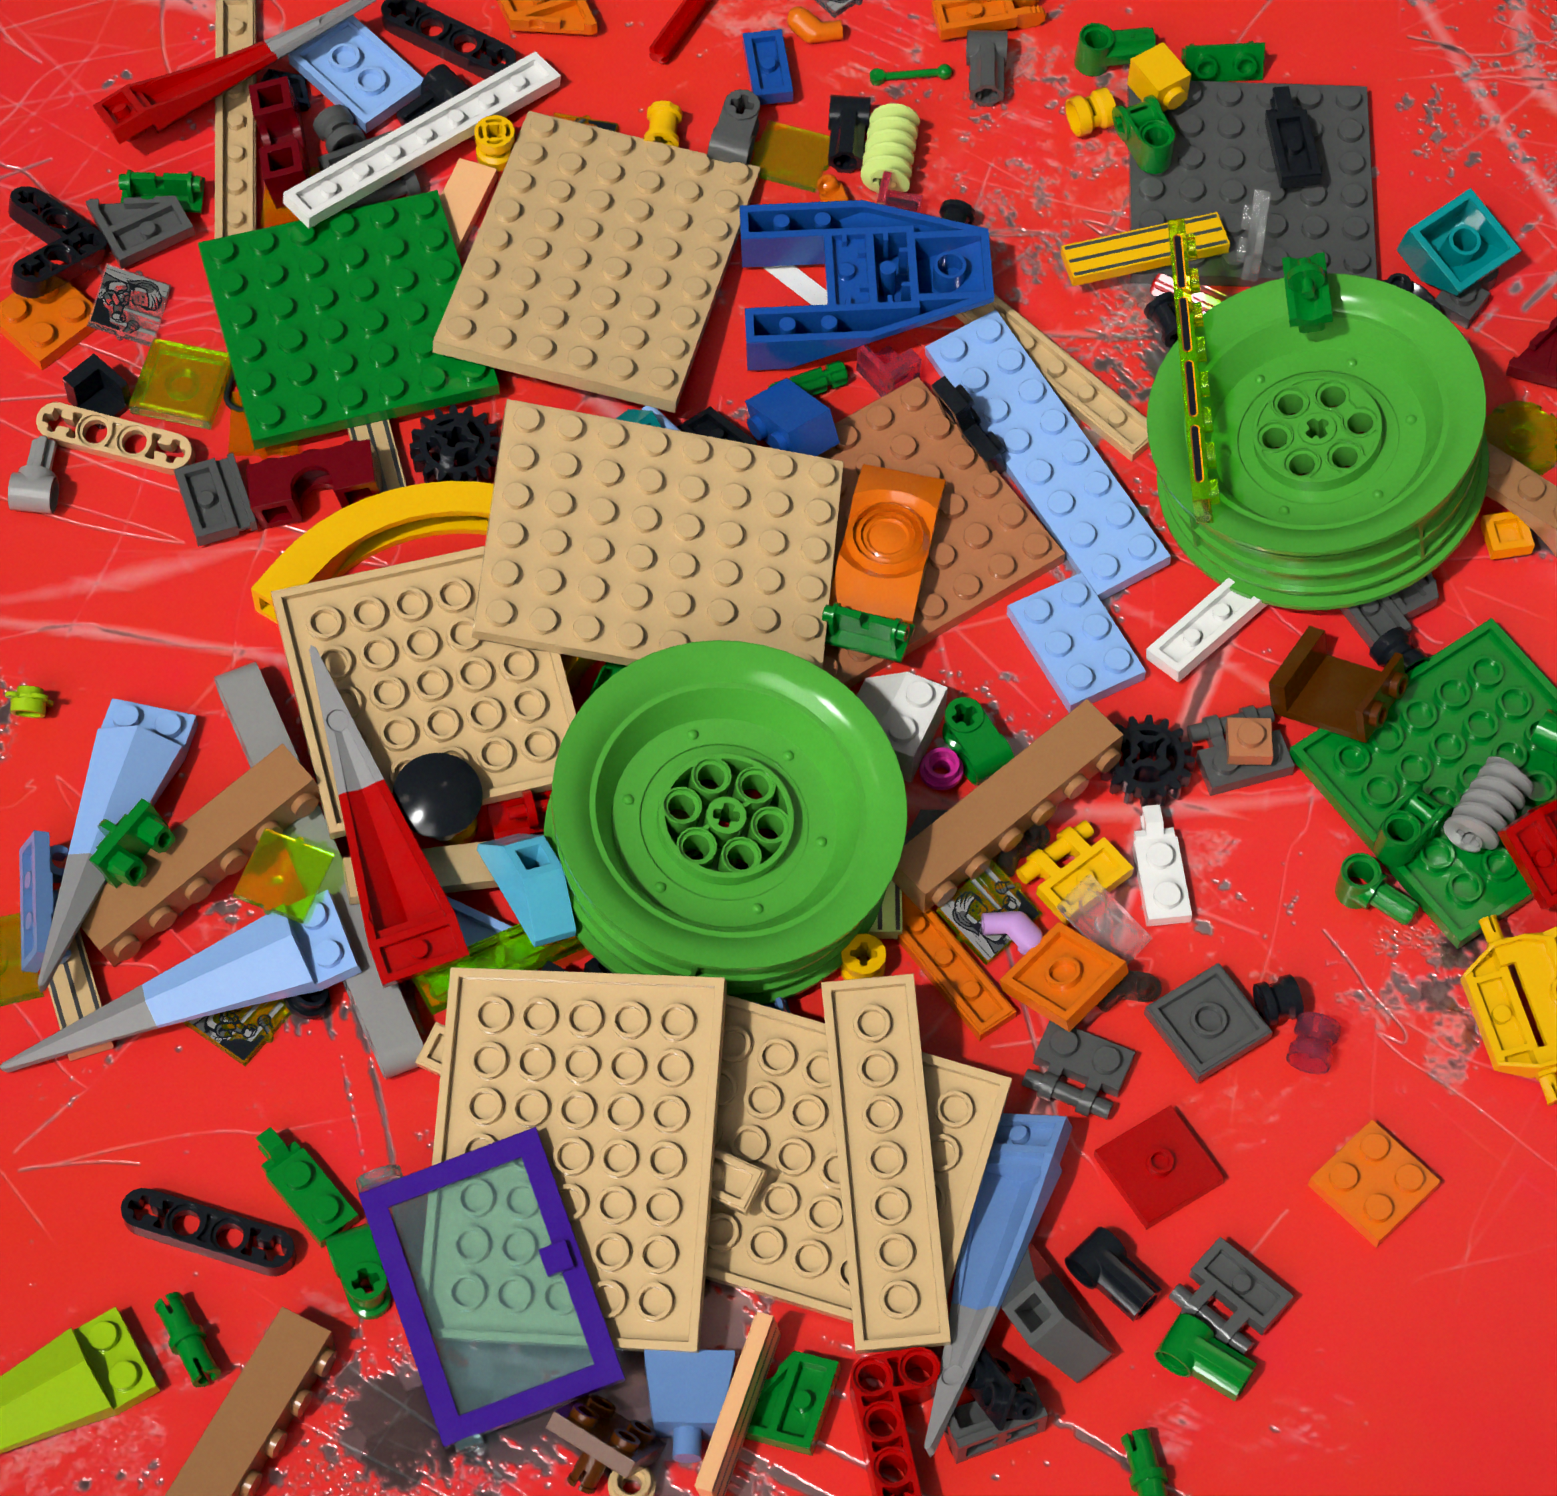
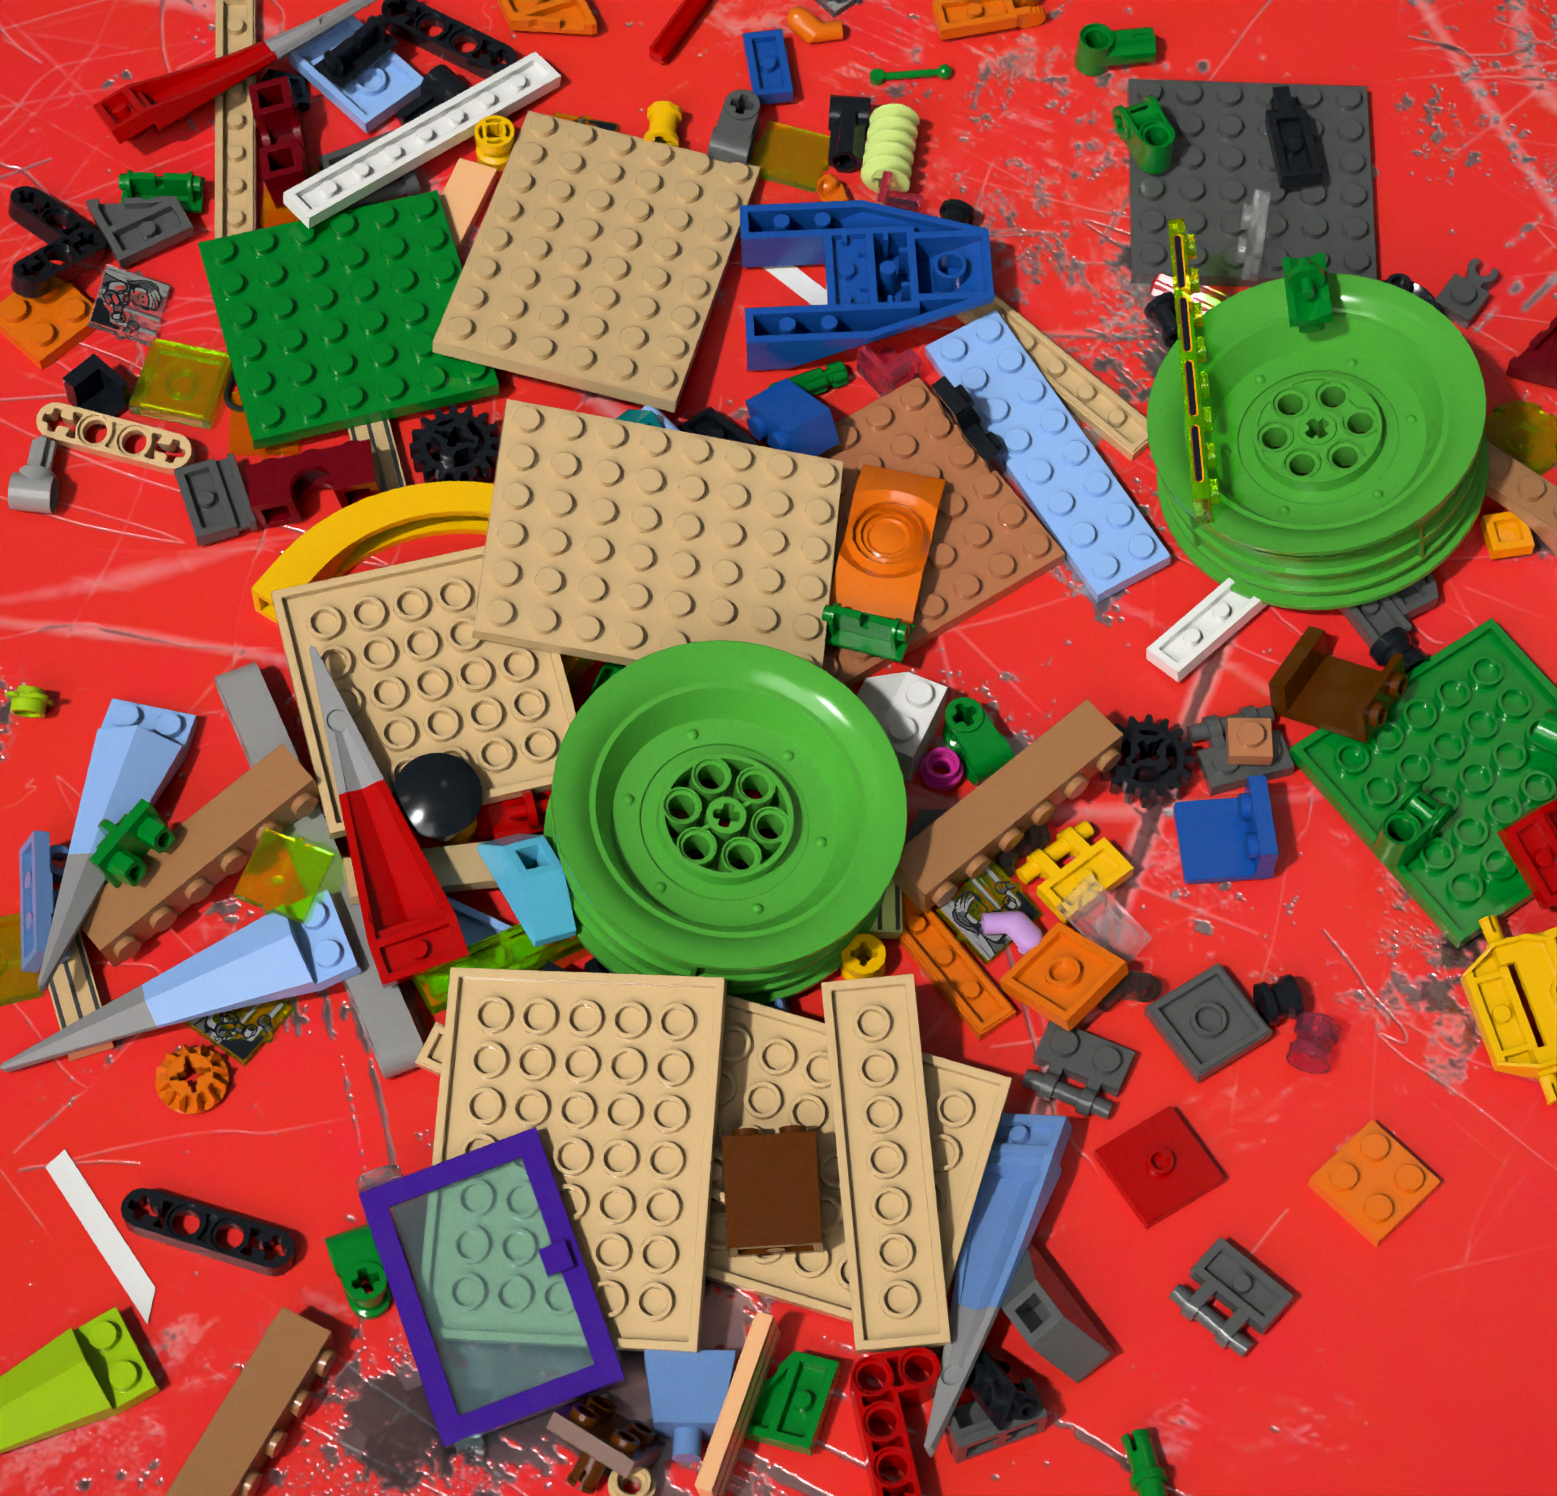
green pin [154,1292,221,1388] -> none
green hinge [256,1127,360,1248] -> none
black plate [284,988,330,1020] -> none
dark grey wheel [313,105,366,153] -> none
dark grey piece [966,30,1008,107] -> none
light blue plate [1006,572,1146,713] -> none
yellow tile [1060,212,1230,286] -> none
black piece [1064,1226,1162,1321] -> none
yellow wheel [1065,87,1116,137] -> none
yellow brick [1127,42,1191,112] -> none
white hinge [1132,804,1192,927] -> none
green piece [1154,1313,1257,1402] -> none
green hinge [1181,41,1265,82] -> none
green axle [1335,853,1419,925] -> none
teal slope [1396,188,1522,296] -> none
light grey piece [1443,756,1534,853] -> none
none -> white sticker [45,1149,156,1324]
none -> orange gear [155,1044,229,1114]
none -> black hinge [314,14,399,90]
none -> reddish brown panel [722,1125,824,1258]
none -> blue bracket [1173,775,1279,884]

